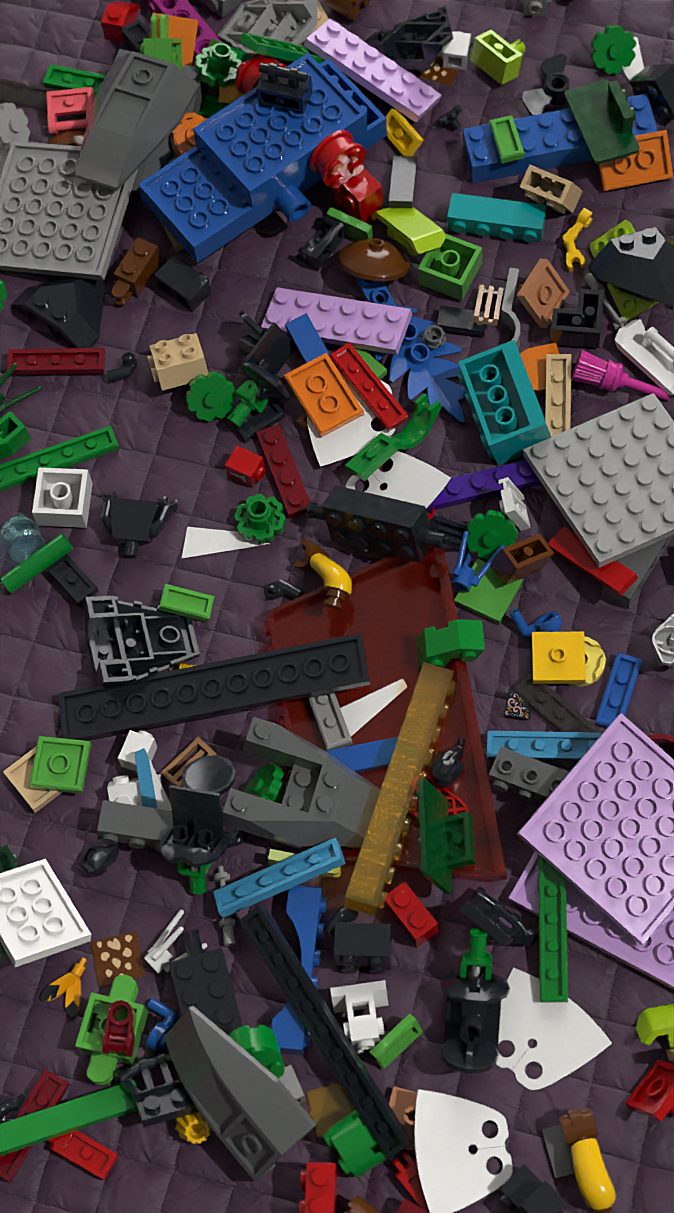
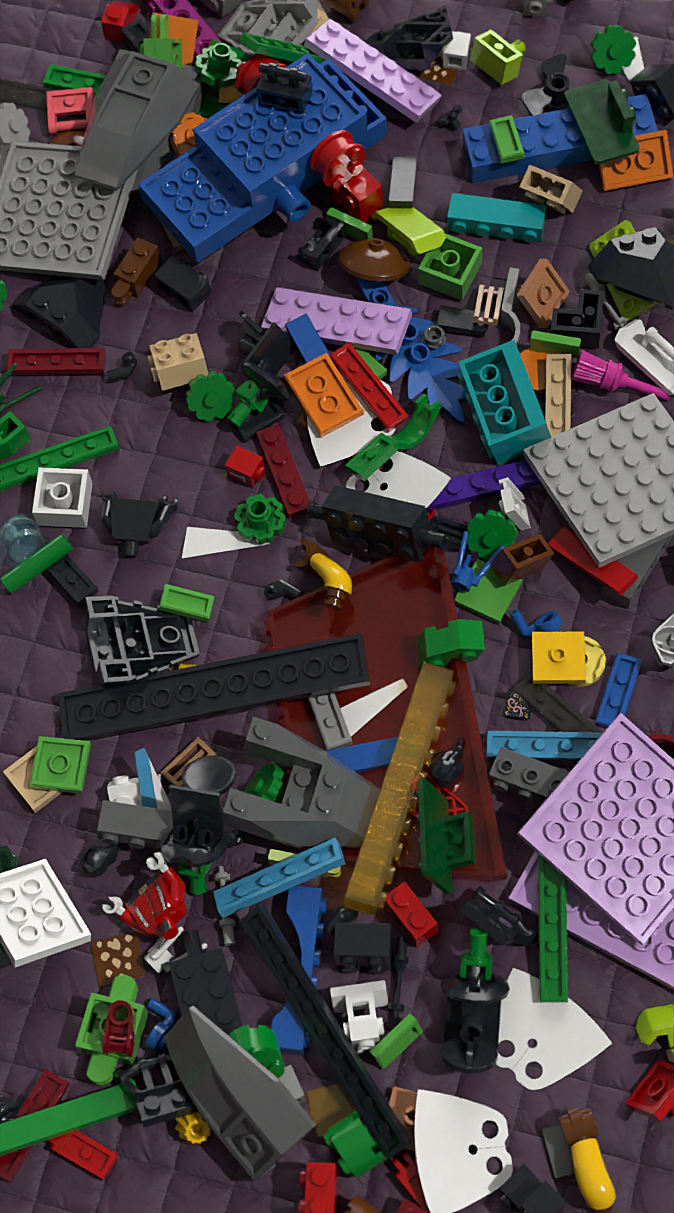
light orange piece [40,958,86,1017] -> none
white brick [118,730,157,772] -> none
yellow plate [386,109,424,156] -> none
yellow piece [563,208,592,272] -> none
none -> red torso [102,852,187,939]
none -> black piece [388,937,409,1019]
none -> bright green tile [530,331,581,358]

